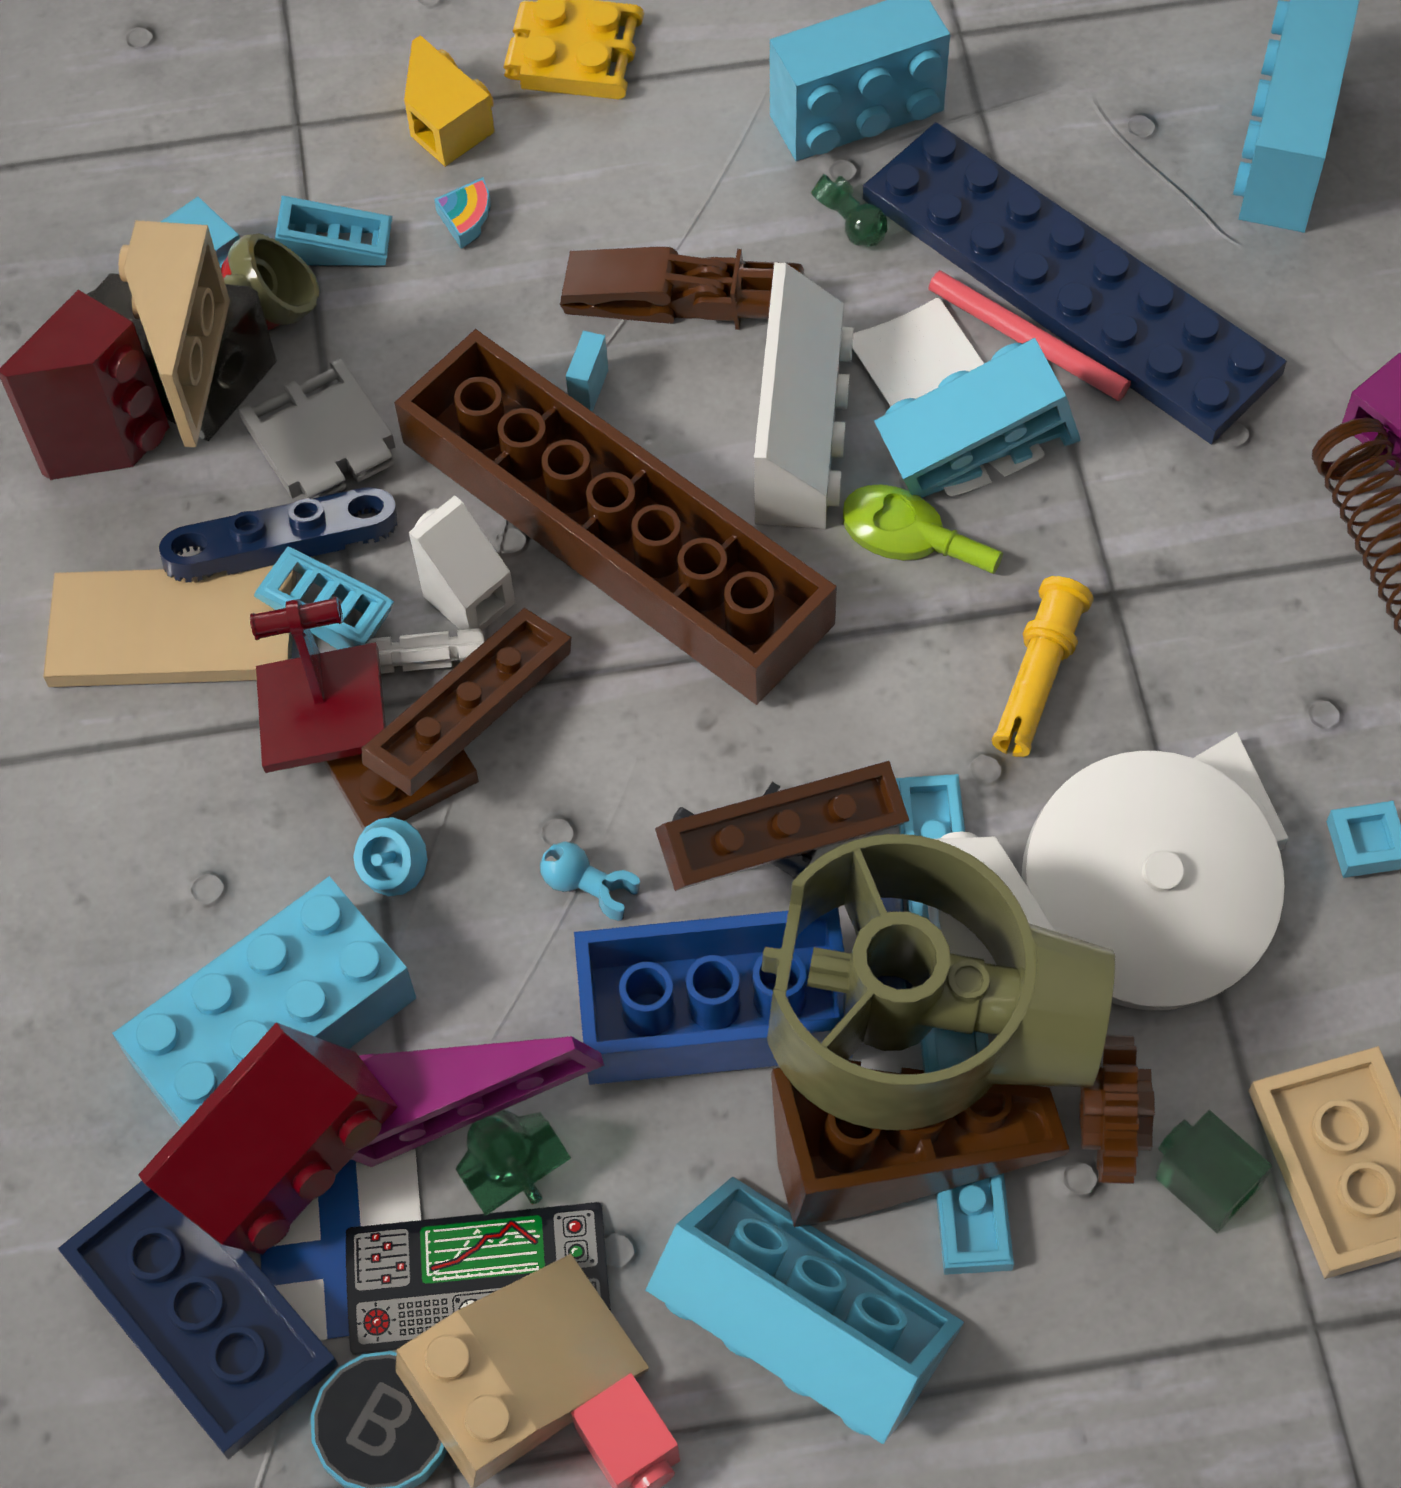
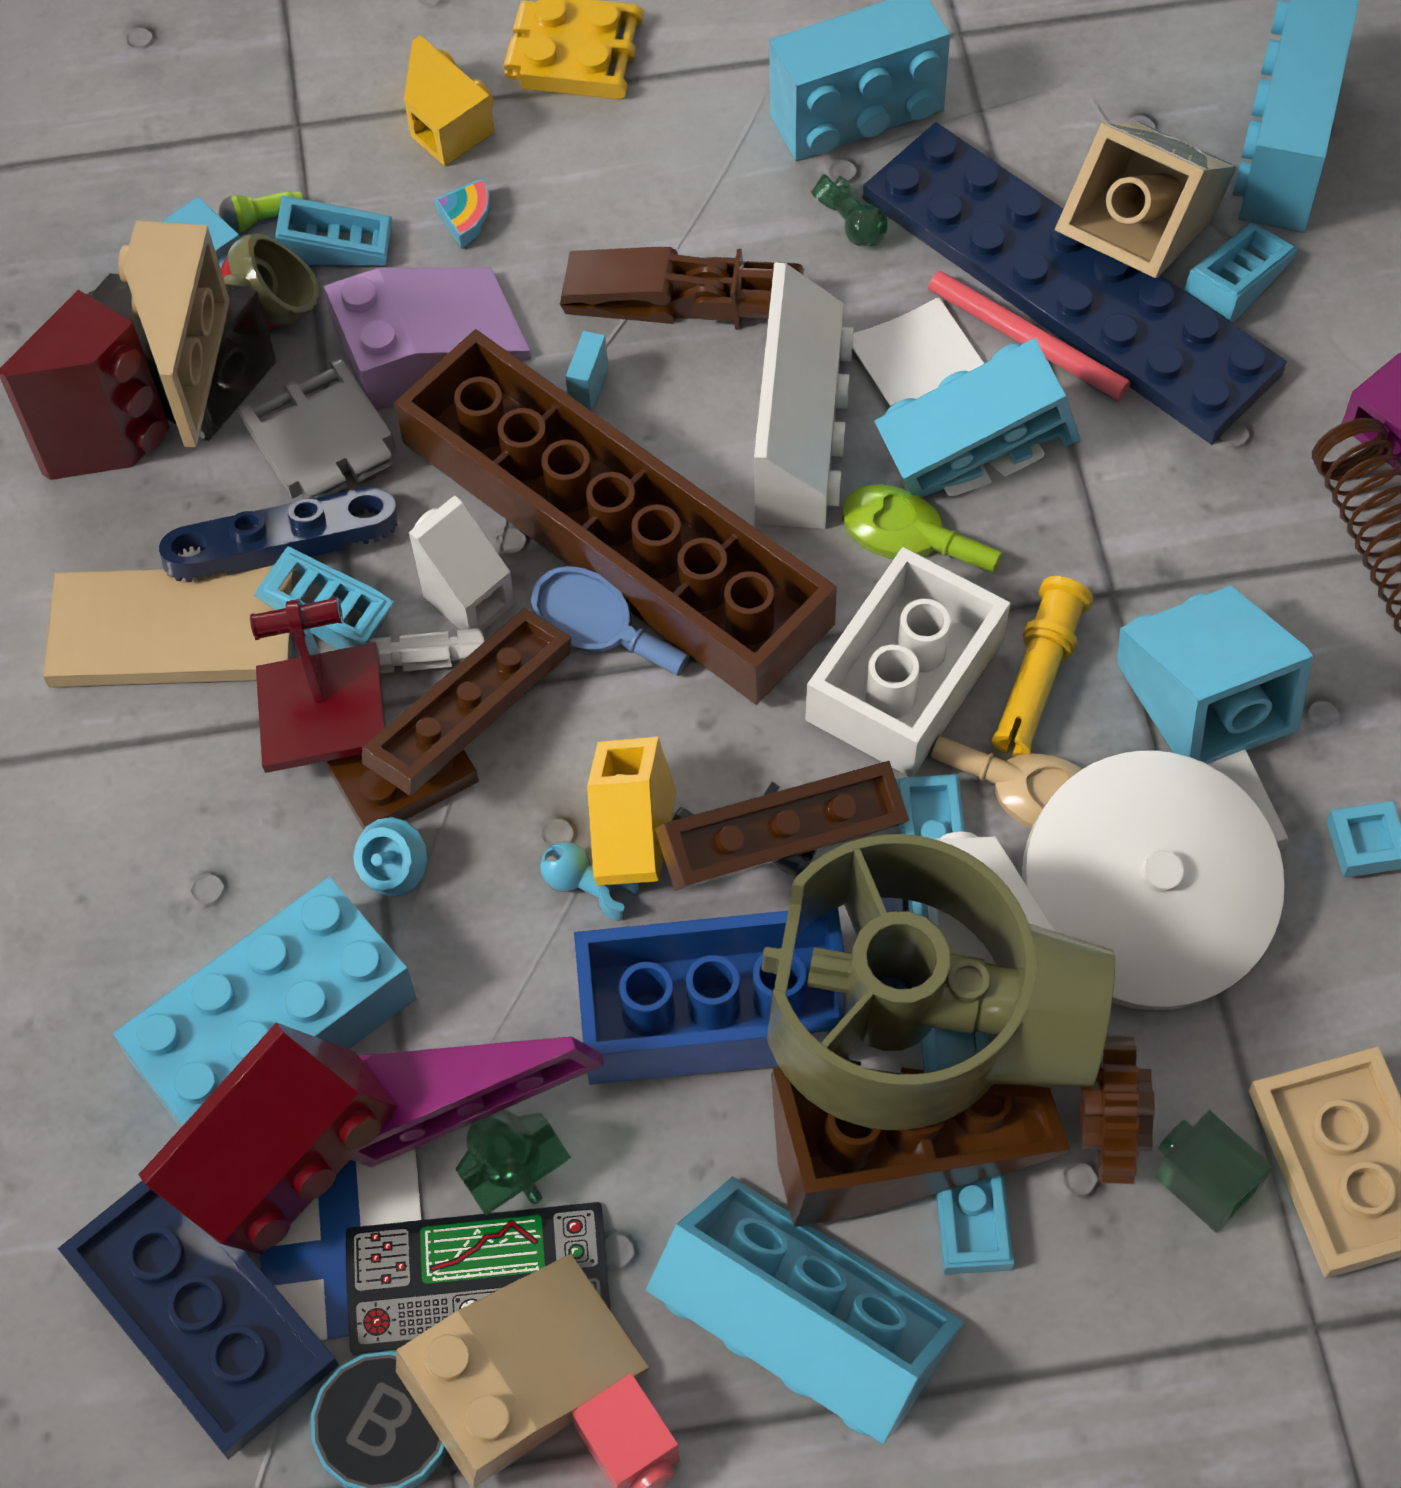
none -> lime piece [218,191,303,233]
none -> lavender slope [324,267,531,411]
none -> medium blue piece [531,566,690,676]
none -> yellow slope [587,737,677,886]
none -> white brick [805,547,1011,777]
none -> tan piece [931,735,1082,829]
none -> tan slope [1055,121,1237,278]
none -> medium azure slope [1117,585,1313,764]
none -> medium azure slope [1184,222,1298,323]

